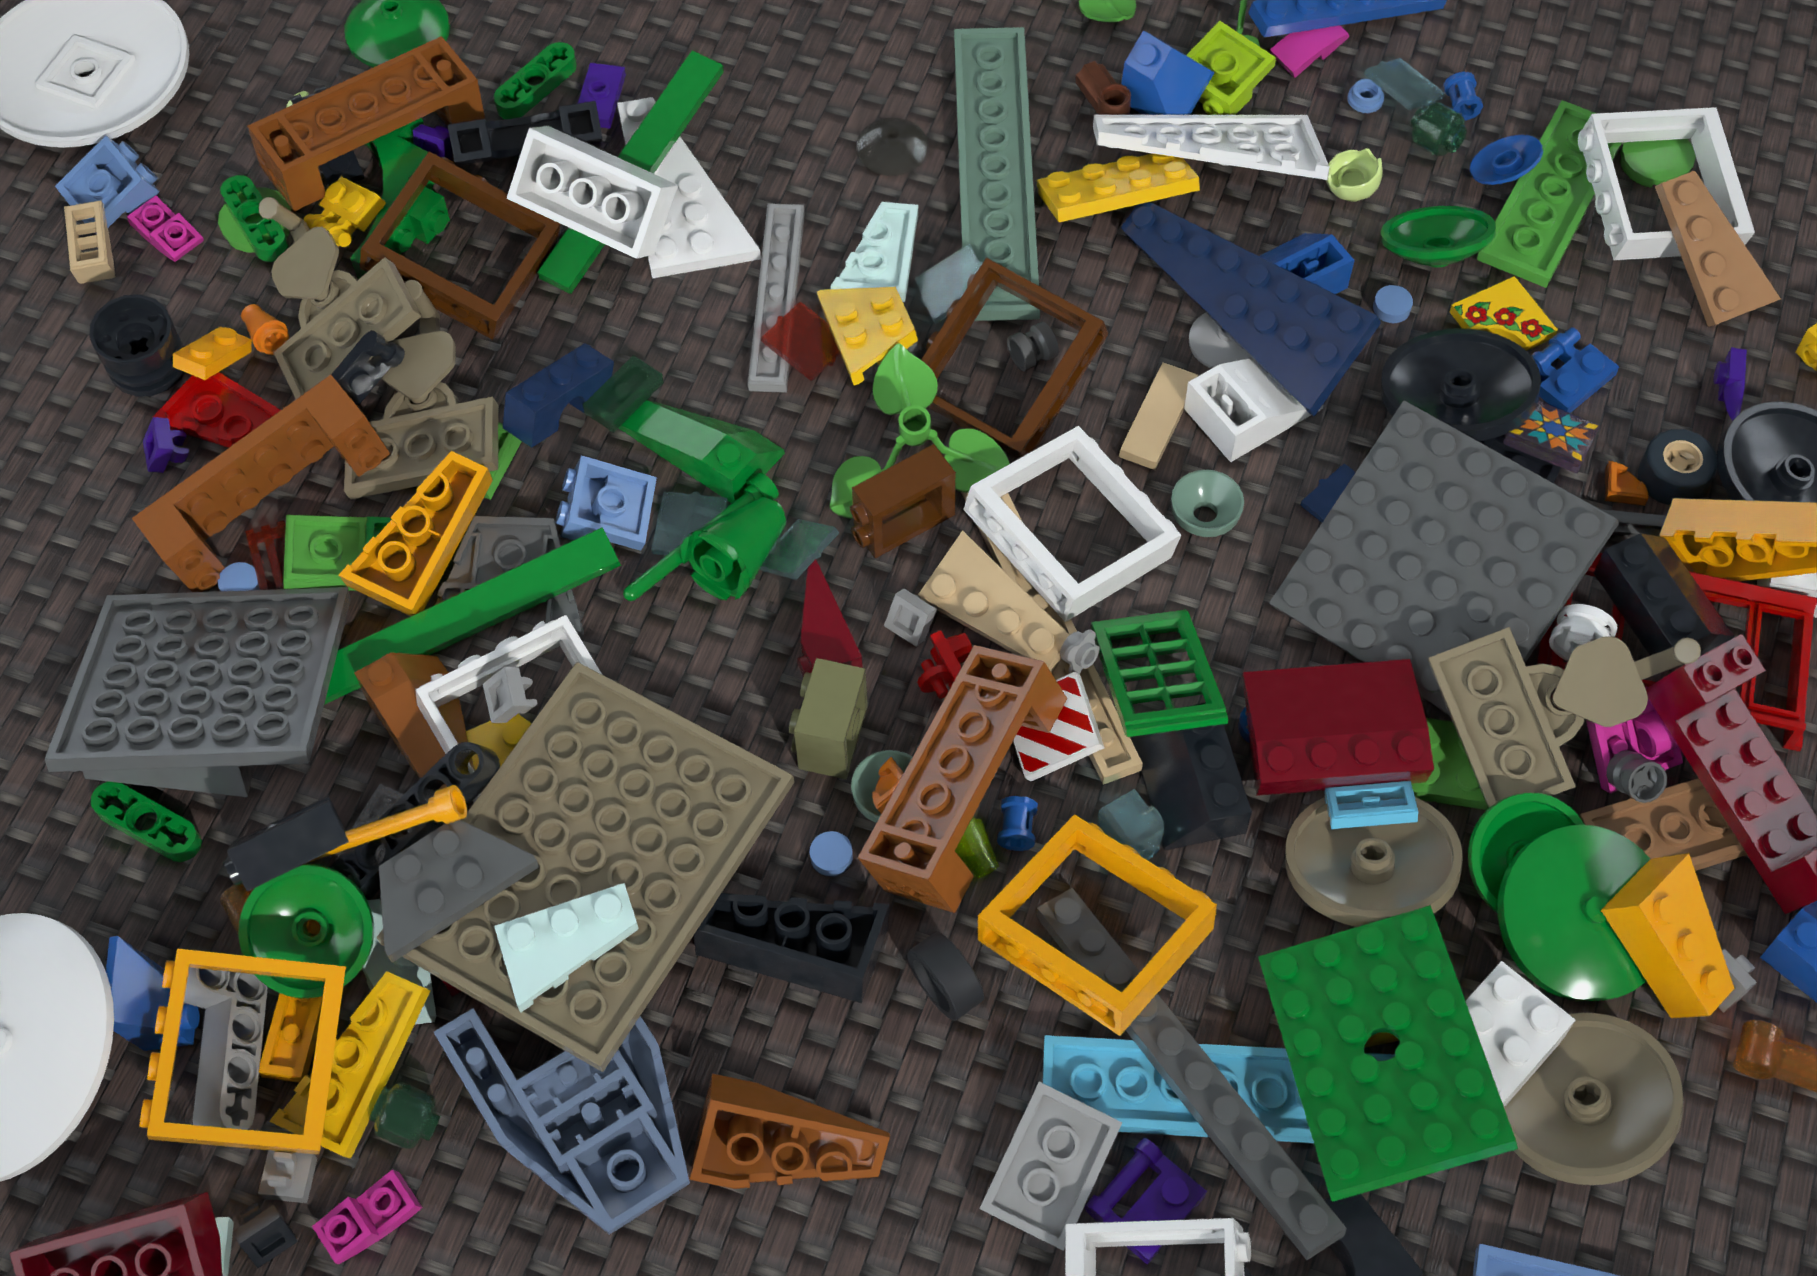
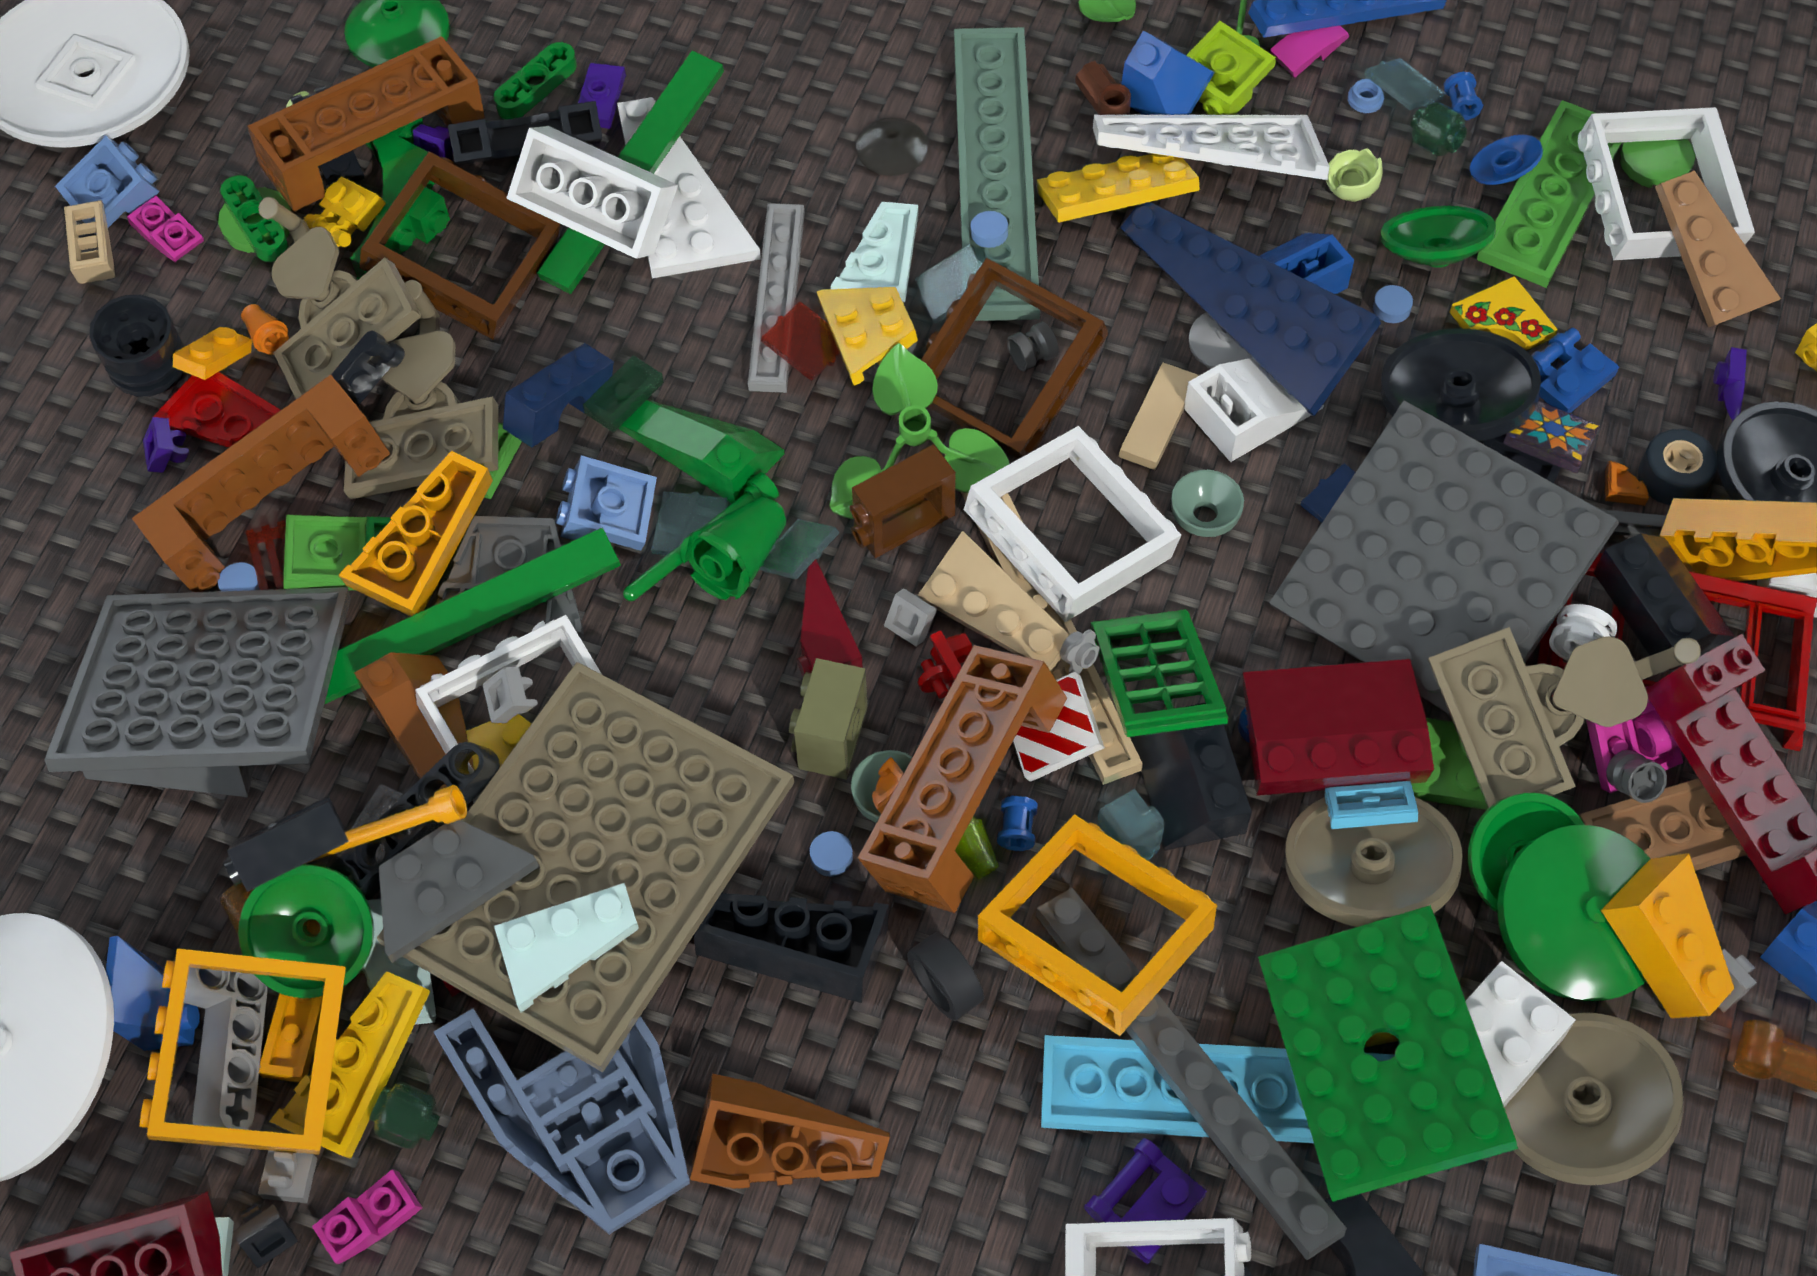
green beam [91,782,202,862] -> none
light grey plate [980,1082,1123,1251] -> none
none -> medium blue tile [971,211,1008,248]

